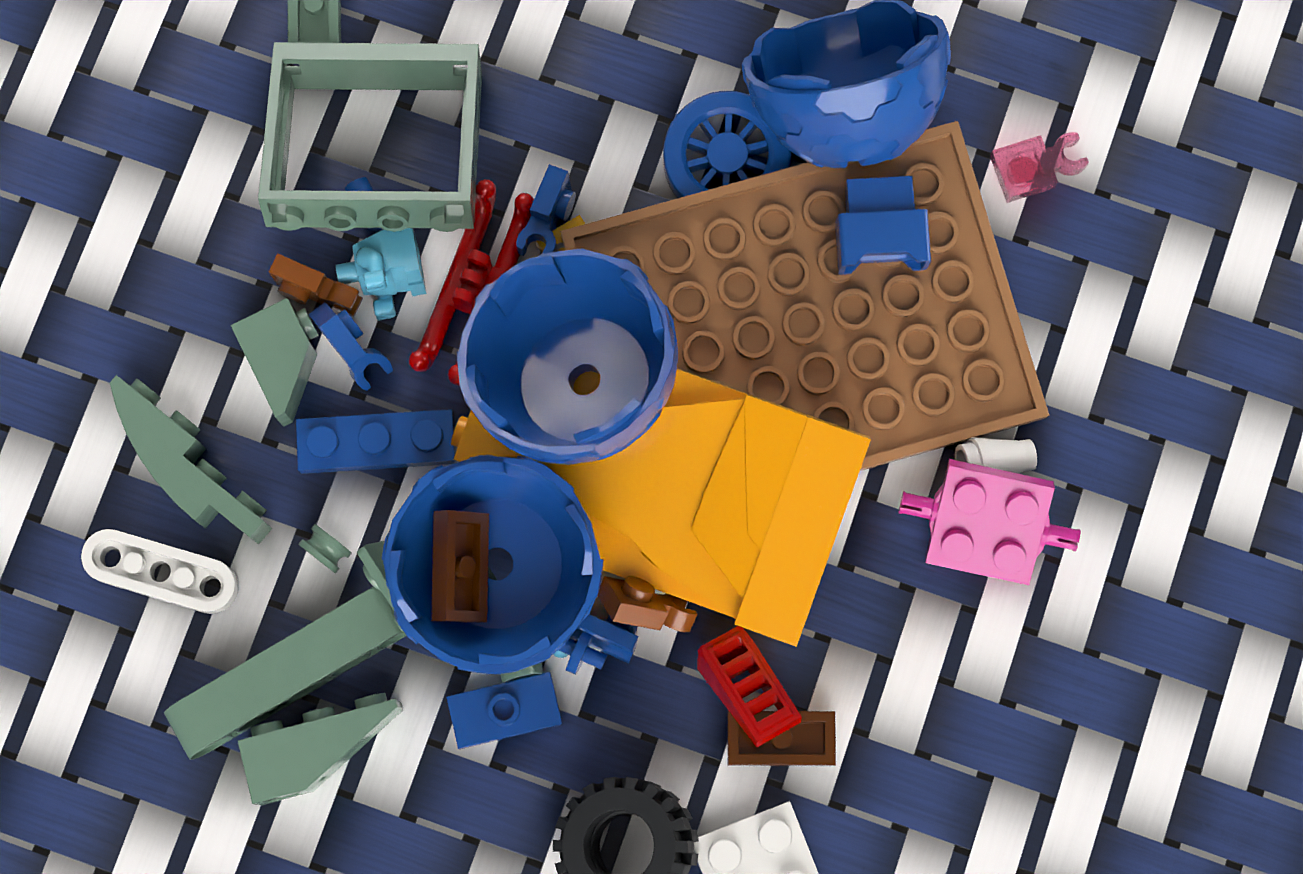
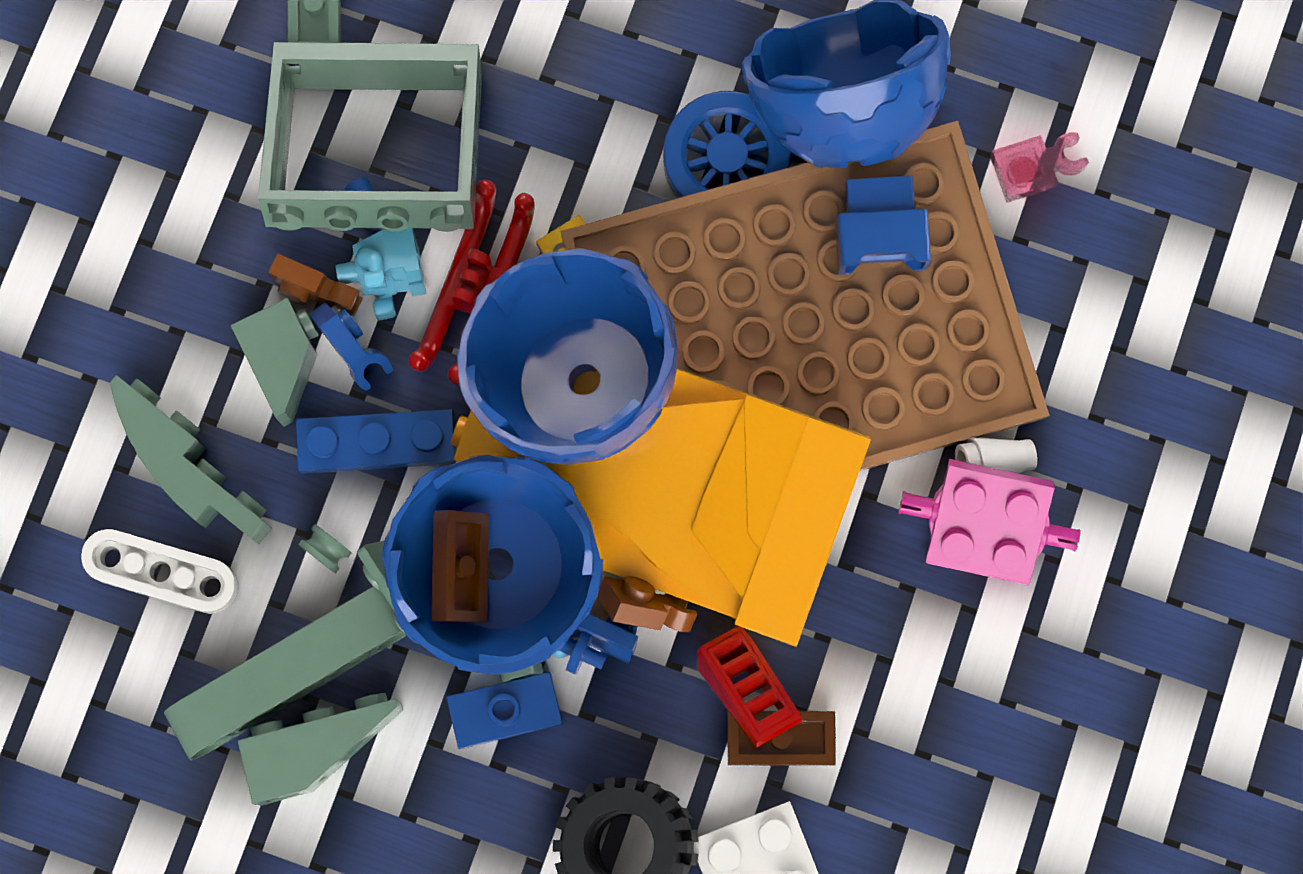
blue plate [516,164,576,256] -> none

